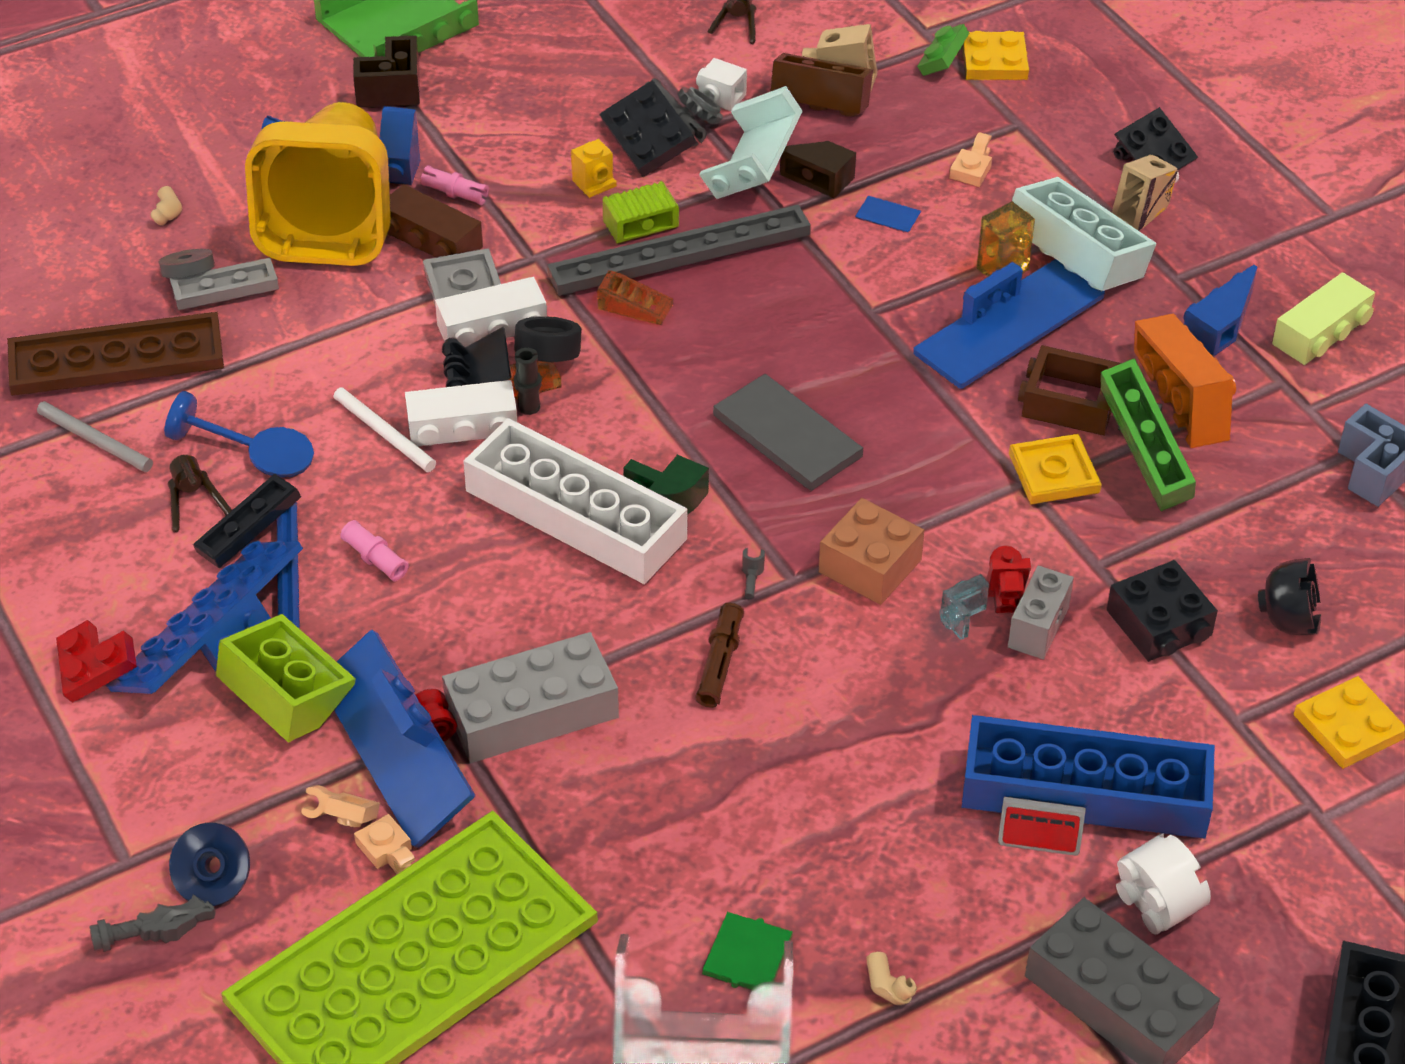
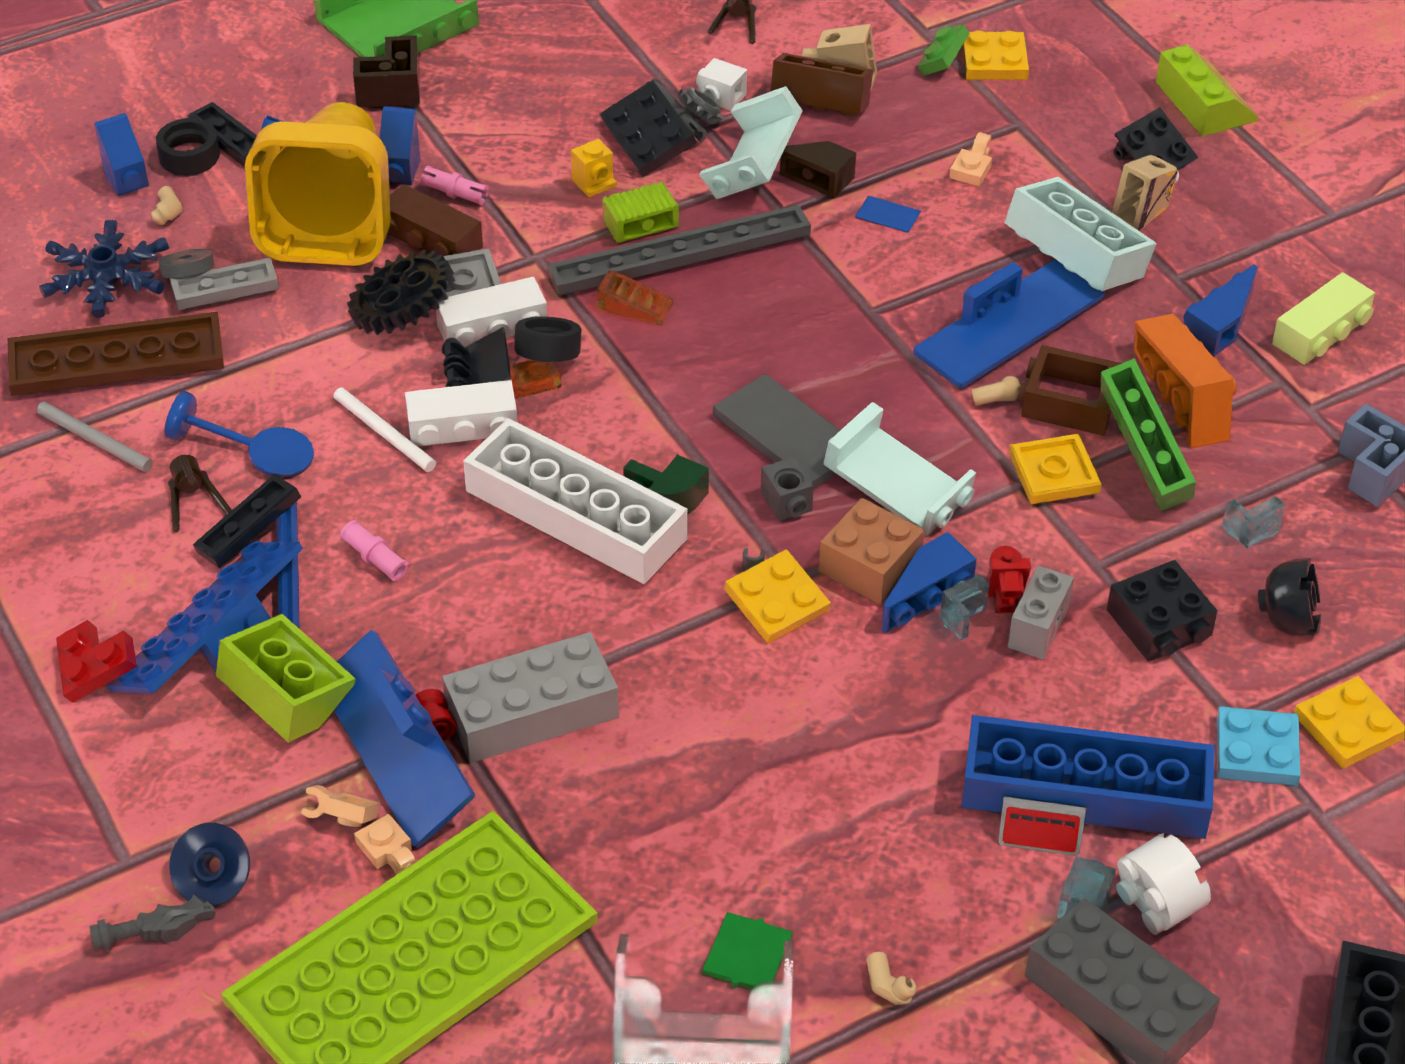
pearl dark grey pin [514,348,542,415] -> none
reddish brown pin [695,602,744,708] -> none
clear yellow brick [976,201,1035,277] -> none
none -> dark blue piece [39,220,169,318]
none -> blue slope [94,113,149,196]
none -> black tyre [156,118,220,176]
none -> black tile [187,102,257,167]
none -> black gear [347,250,455,335]
none -> yellow plate [724,549,831,644]
none -> dark grey brick [761,456,814,521]
none -> light aqua panel [823,402,976,537]
none -> blue slope [882,532,977,633]
none -> tan arm [972,376,1021,406]
none -> clear light blue brick [1057,856,1116,919]
none -> lime slope [1156,45,1258,137]
none -> medium azure plate [1217,706,1300,786]
none -> clear light blue bracket [1222,496,1286,548]

